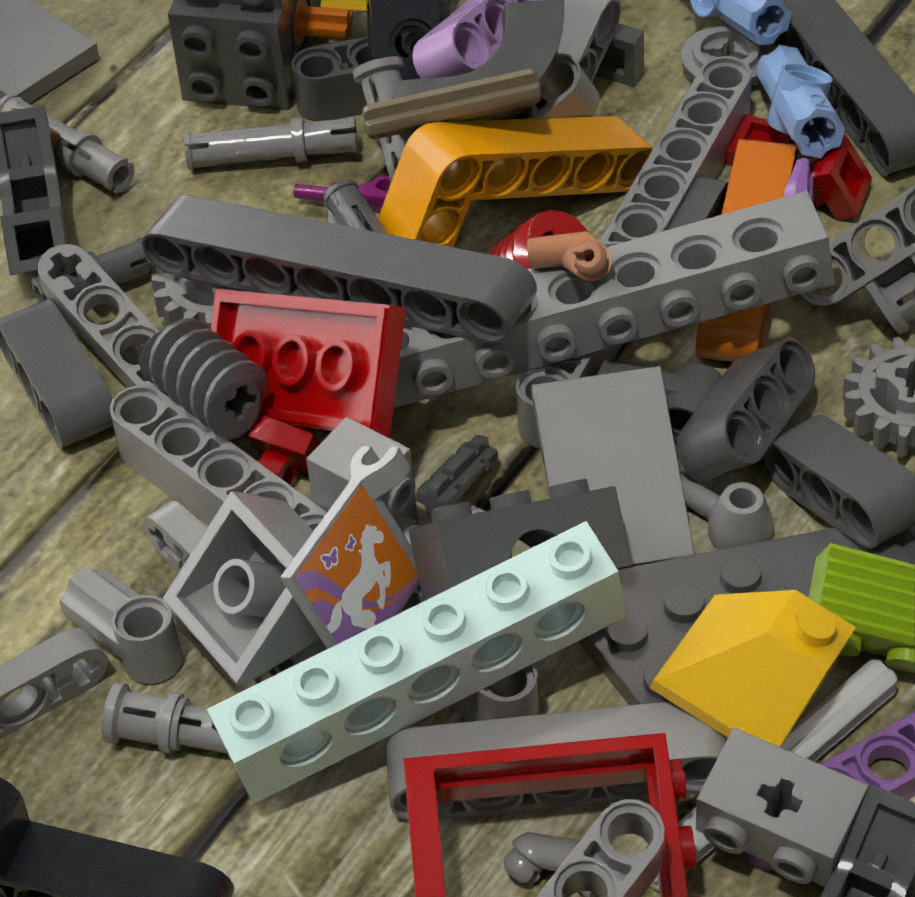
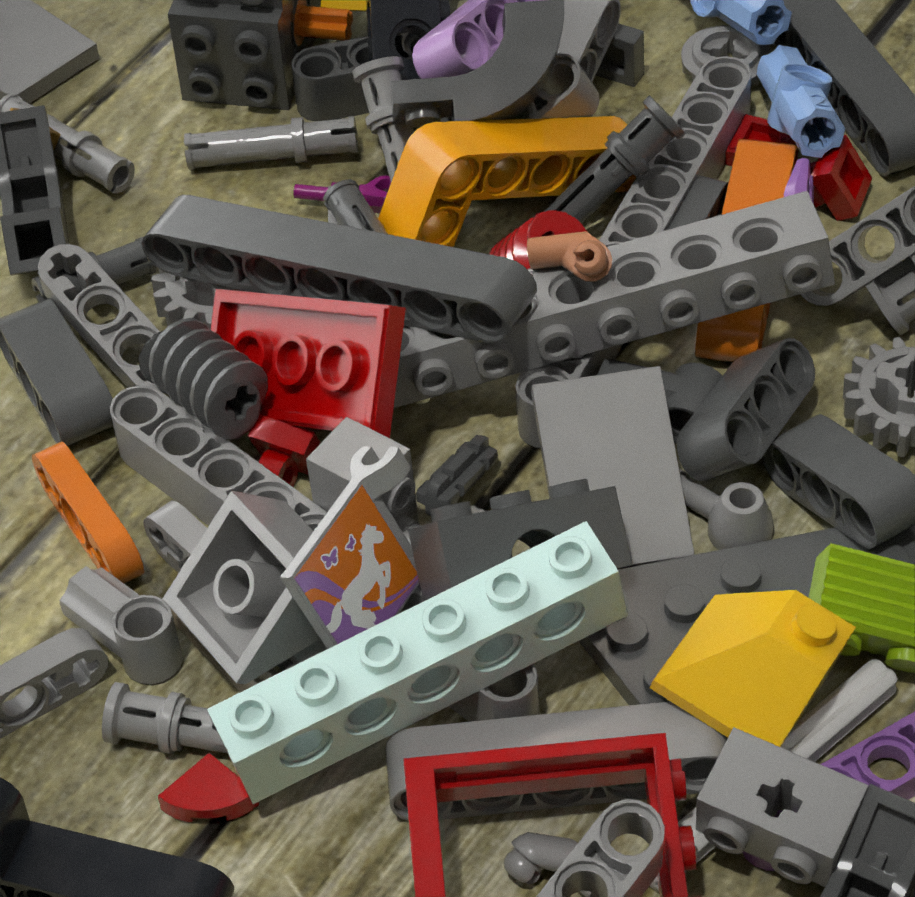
dark tan axle [362,68,541,140] -> none
none -> orange beam [32,441,144,584]
none -> red tile [158,753,259,822]
none -> dark grey pin [545,95,686,224]

